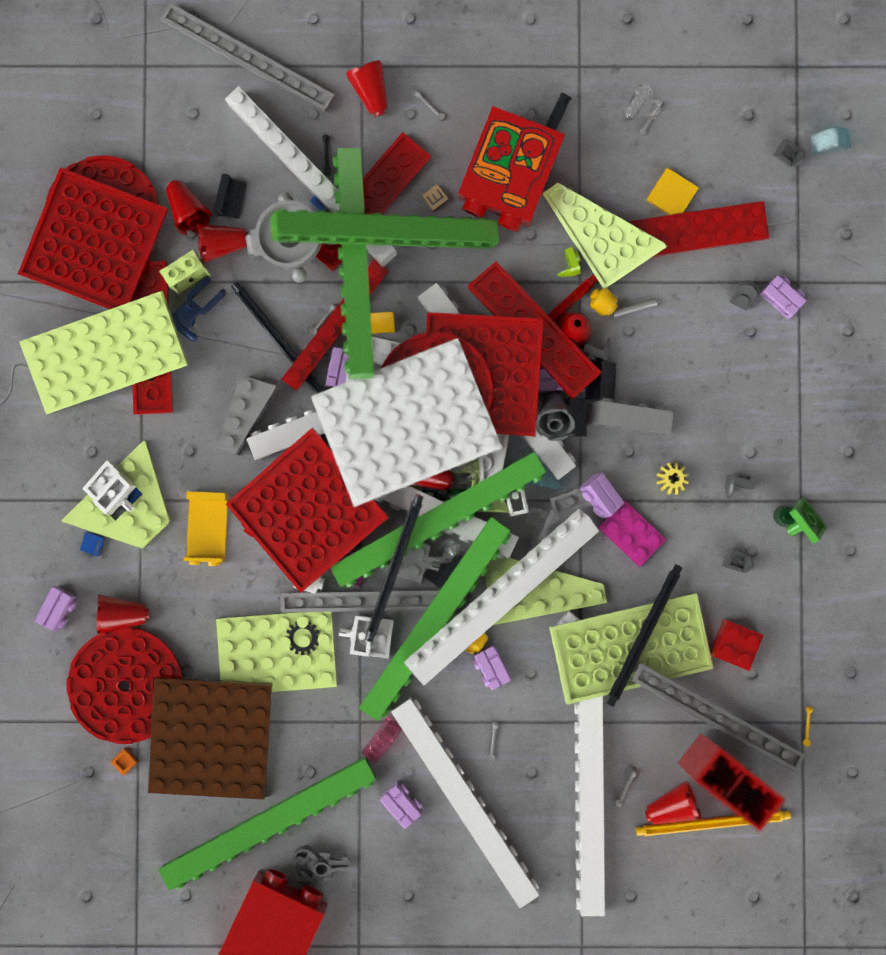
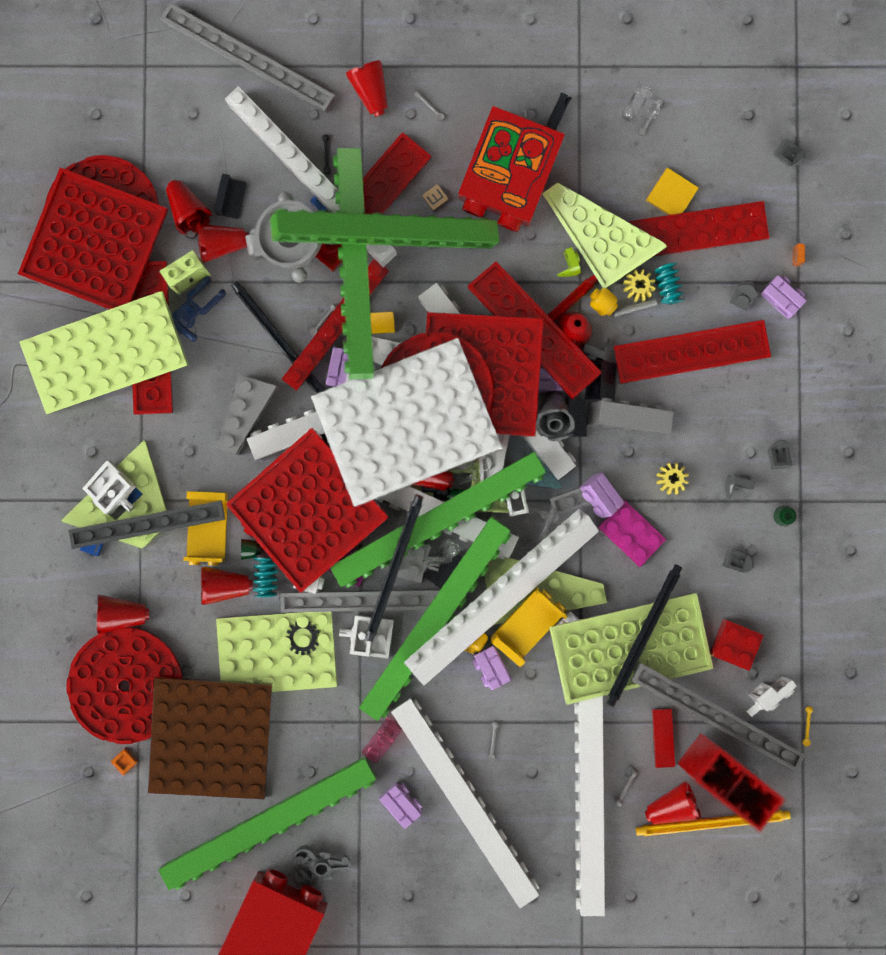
lavender brick [34,586,77,632] -> none
bright green tile [786,497,827,544] -> none
clear light blue slope [810,126,852,155] -> none
none -> dark grey plate [68,501,225,549]
none -> red cone [201,566,253,605]
none -> dark green hat [241,539,261,560]
none -> teal piece [253,558,278,598]
none -> yellow panel [491,587,568,667]
none -> red plate [613,320,771,384]
none -> light yellow gear [623,269,656,302]
none -> red tile [652,708,675,768]
none -> teal piece [654,262,685,305]
none -> white plate [747,676,797,717]
none -> dark grey plate [768,440,792,469]
none -> orange tile [793,243,805,266]

